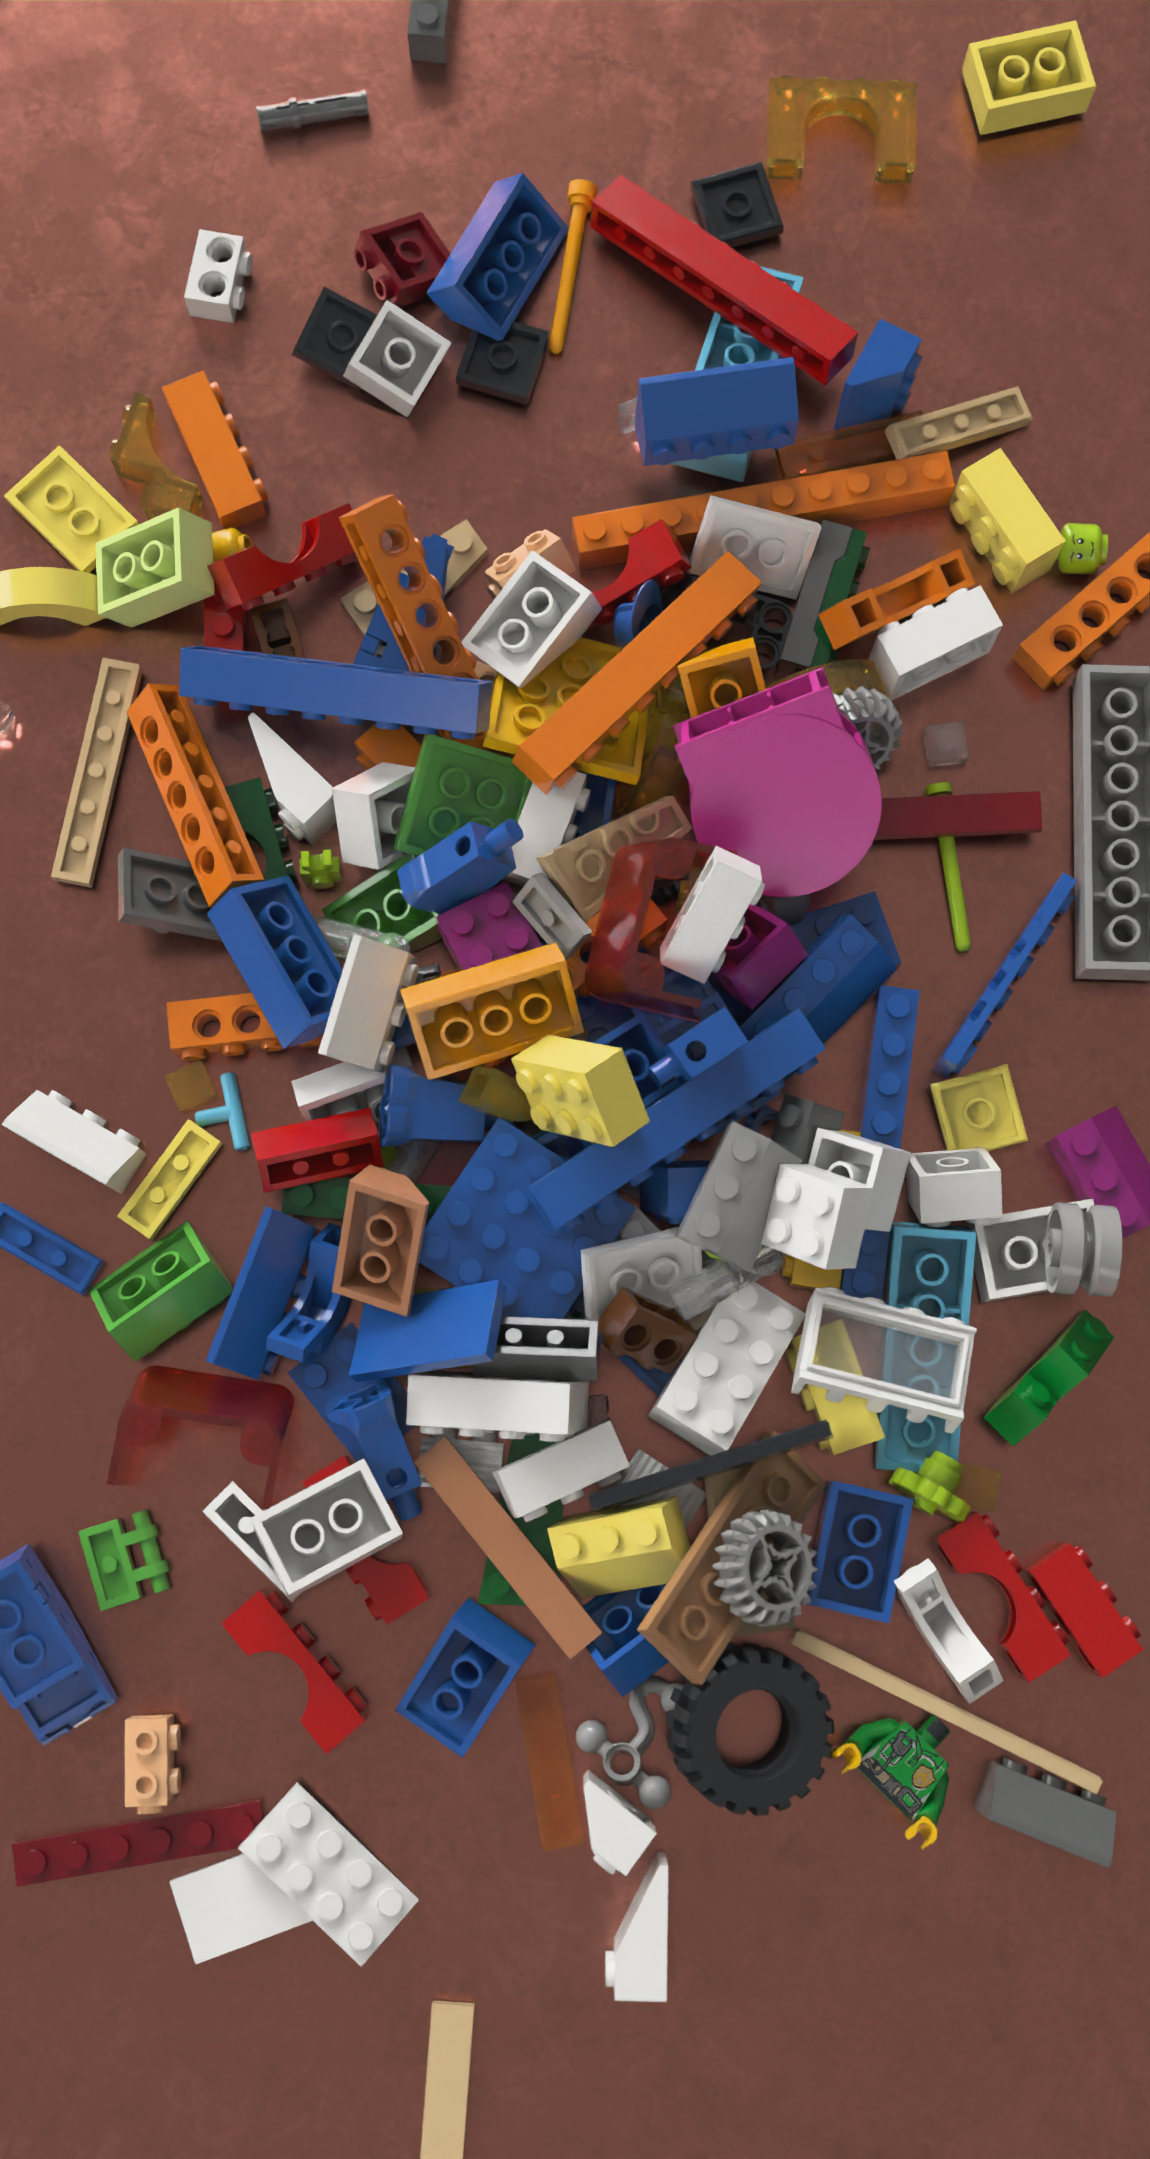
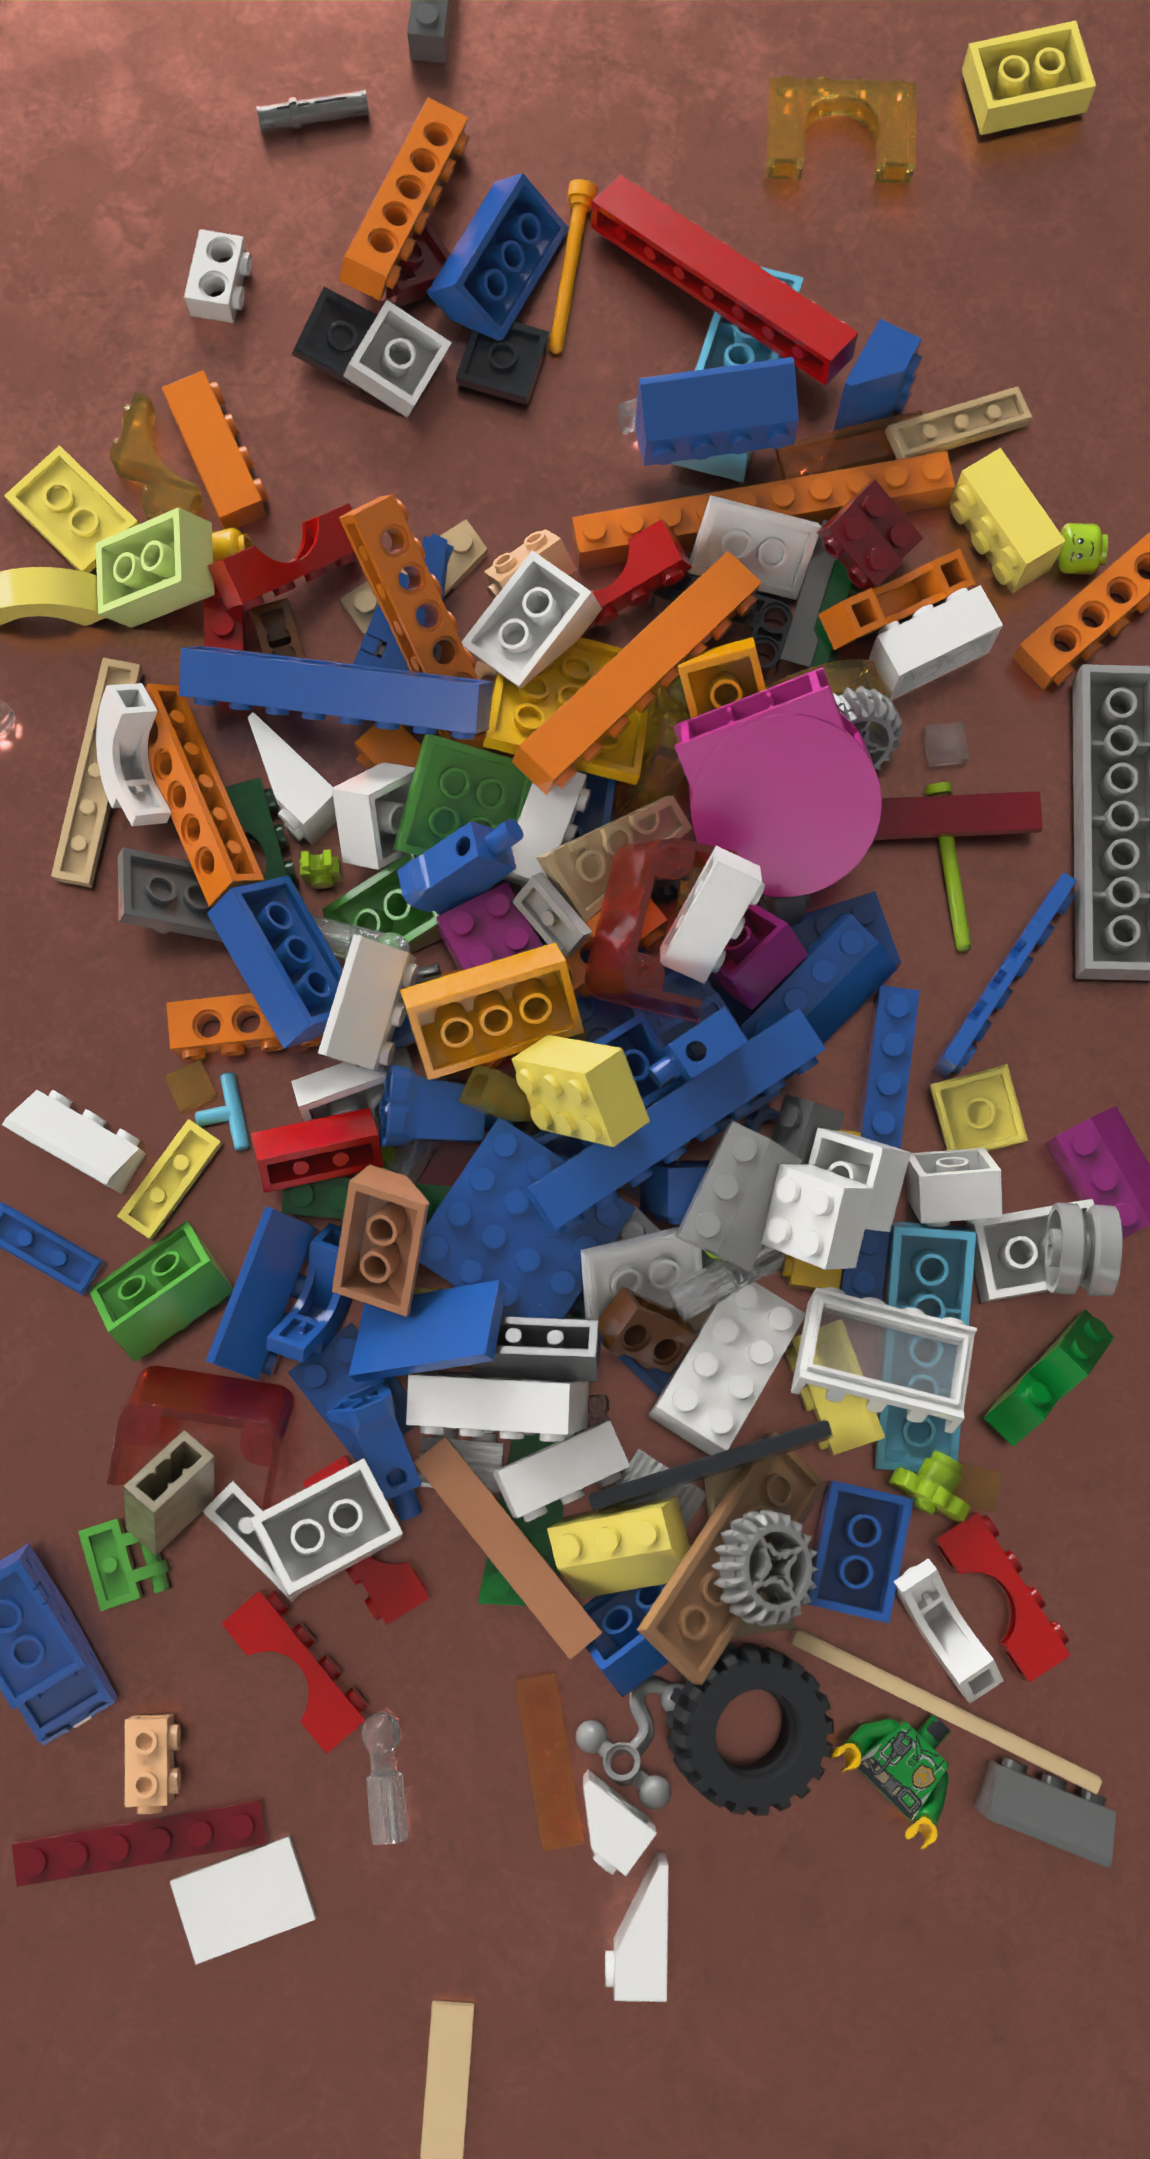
white plate [238,1782,419,1966] -> none
blue slope [395,1598,536,1758] -> none
blue piece [613,580,664,650] -> none
black plate [691,162,784,248] -> none
red brick [1023,1542,1143,1678] -> none
none -> white arch [96,683,171,826]
none -> dark tan brick [123,1430,214,1555]
none -> orange brick [338,97,469,301]
none -> clear piece [361,1713,409,1845]
none -> dark red plate [816,479,923,591]

